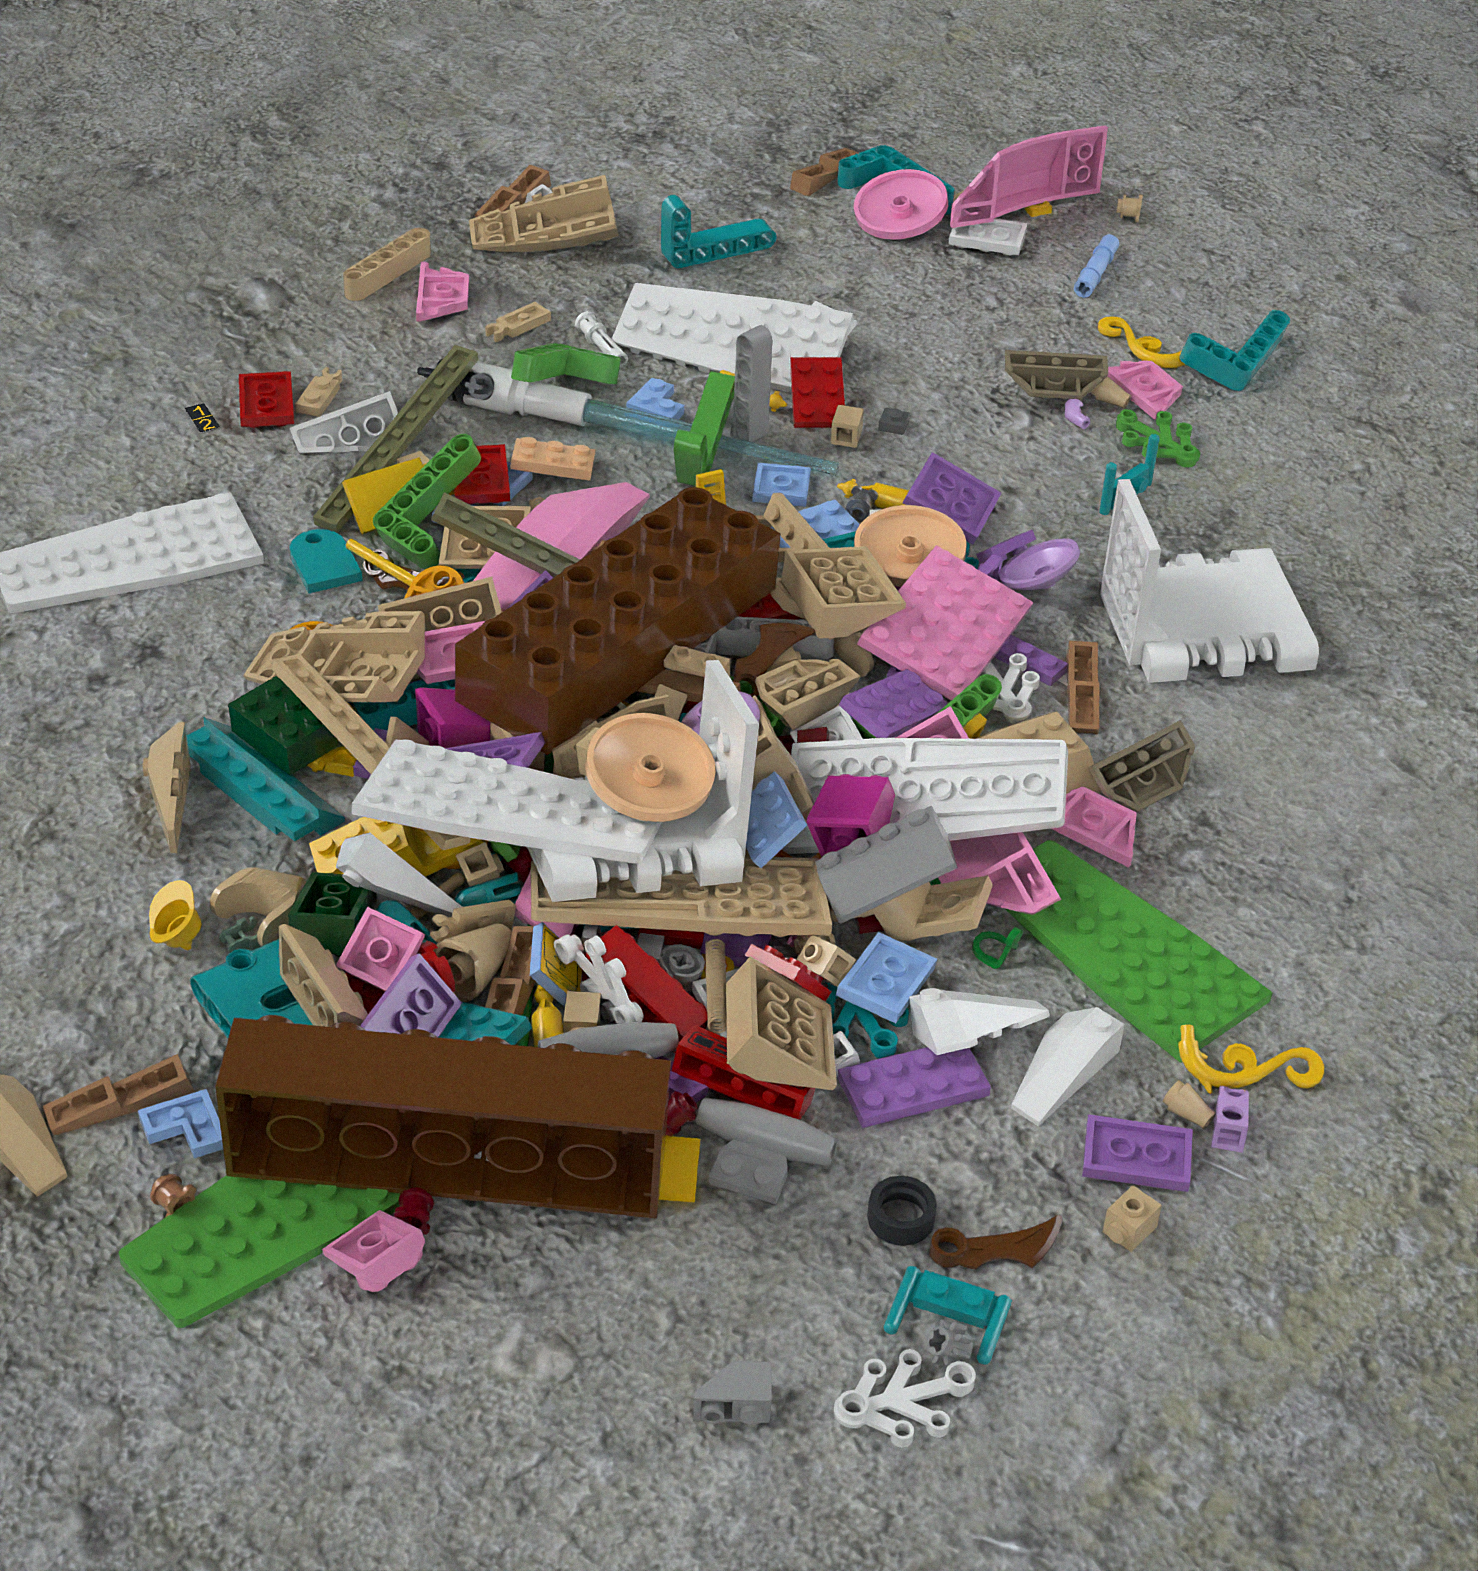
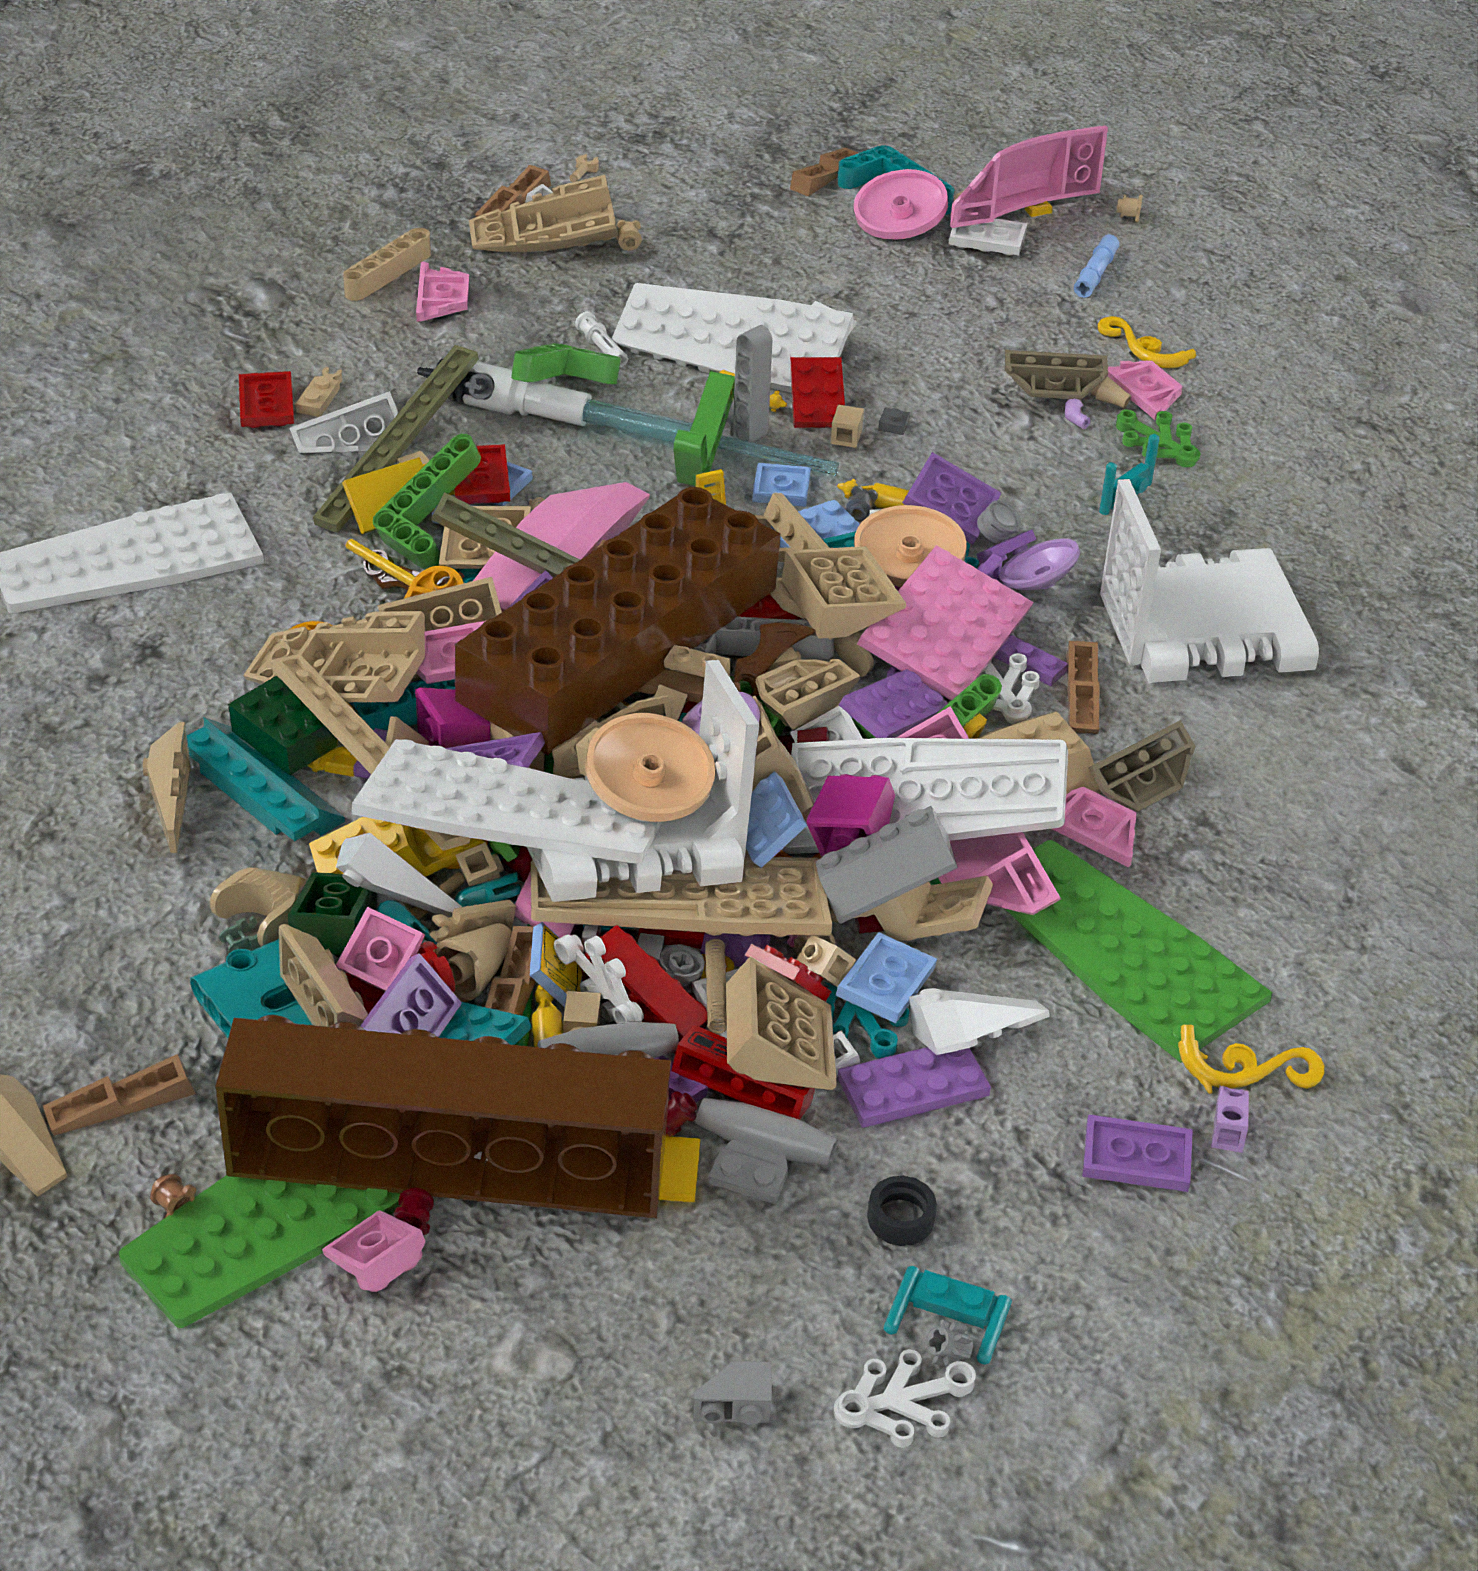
light blue plate [138,1089,223,1158] -> none
yellow piece [149,880,202,951] -> none
black sticker [185,403,220,433] -> none
teal tile [290,529,363,594] -> none
tan plate [485,302,551,342] -> none
light nougat plate [510,437,595,481] -> none
light blue plate [626,378,684,427] -> none
teal beam [661,195,777,268] -> none
reddish brown piece [929,1215,1063,1270] -> none
green piece [972,927,1023,969] -> none
white wedge [1011,1007,1125,1127] -> none
tan brick [1102,1185,1162,1252] -> none
tan cone [1162,1080,1216,1129] -> none
teal beam [1179,310,1290,391] -> none
none -> tan bar [569,154,599,182]
none -> tan brick [616,219,642,251]
none -> light grey wheel [977,500,1021,544]

